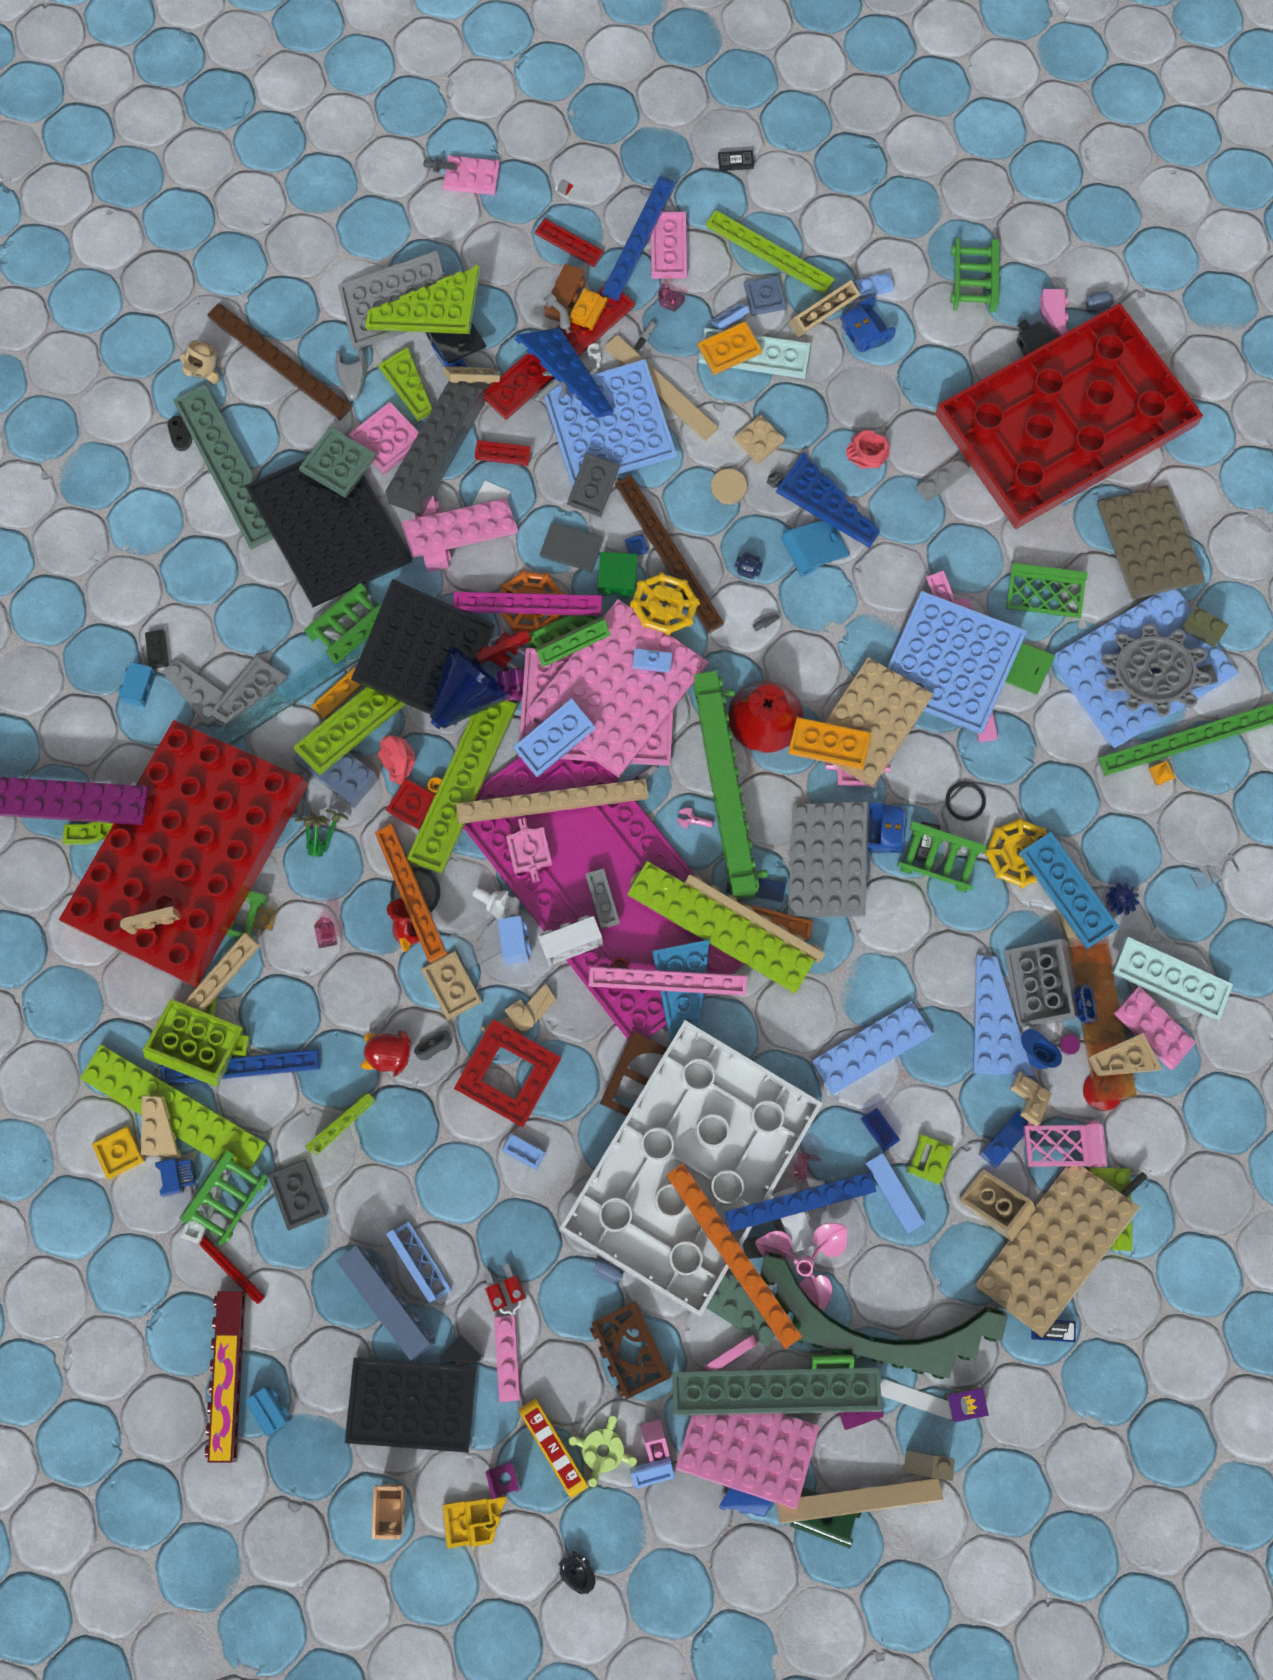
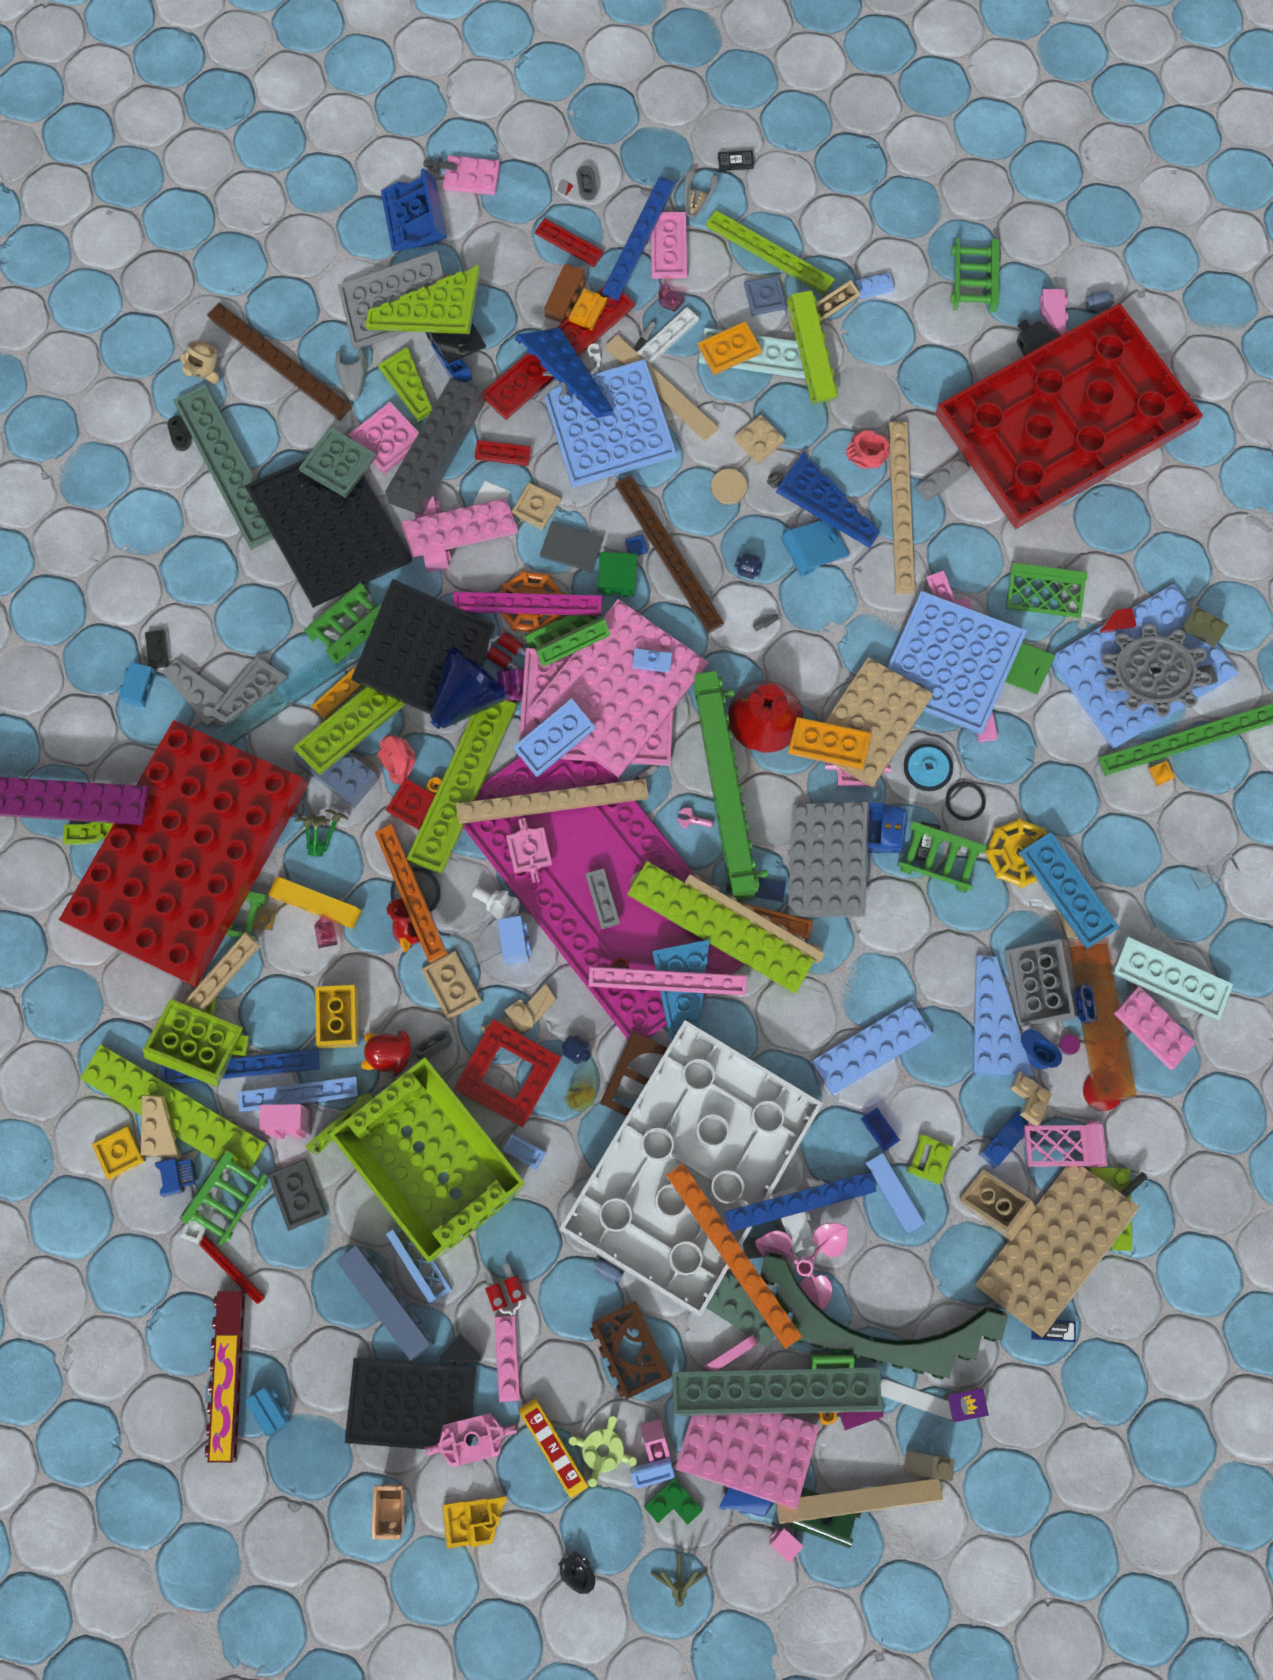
tan plate [120,906,180,934] -> none
tan plate [443,366,500,384] -> none
red plate [476,630,532,664] -> none
magenta piece [485,1461,522,1499] -> none
white brick [538,916,603,966] -> none
light grey piece [544,294,571,334] -> none
dark grey tile [567,452,620,518] -> none
yellow plate [630,572,700,635] -> none
light blue plate [710,303,750,330] -> none
clear pink plate [793,1153,822,1182] -> none
blue piece [840,296,896,352] -> none
tan wing [1089,1033,1162,1076] -> none
dark tan plate [1097,485,1205,600] -> none
clear blue gear [1106,883,1140,915] -> none
none -> light blue plate [238,1077,359,1113]
none -> bright pink brick [259,1104,311,1139]
none -> yellow beam [268,877,362,929]
none -> yellow brick [315,985,359,1049]
none -> lime slope [329,1057,525,1263]
none -> blue piece [381,168,447,252]
none -> bright pink plate [424,1413,517,1467]
none -> tan tile [512,483,561,530]
none -> dark blue head [562,1035,592,1064]
none -> clear yellow head [565,1083,596,1112]
none -> dark grey plate [576,166,597,200]
none -> white tile [637,307,700,365]
none -> green plate [644,1478,703,1525]
none -> olive plant [651,1552,708,1607]
none -> light grey animal [685,170,718,218]
none -> bright pink brick [769,1527,803,1563]
none -> lime brick [787,290,838,405]
none -> light orange plate [817,1413,837,1425]
none -> tan plate [888,422,915,594]
none -> medium azure wheel [904,744,953,791]
none -> red slope [1100,608,1137,633]

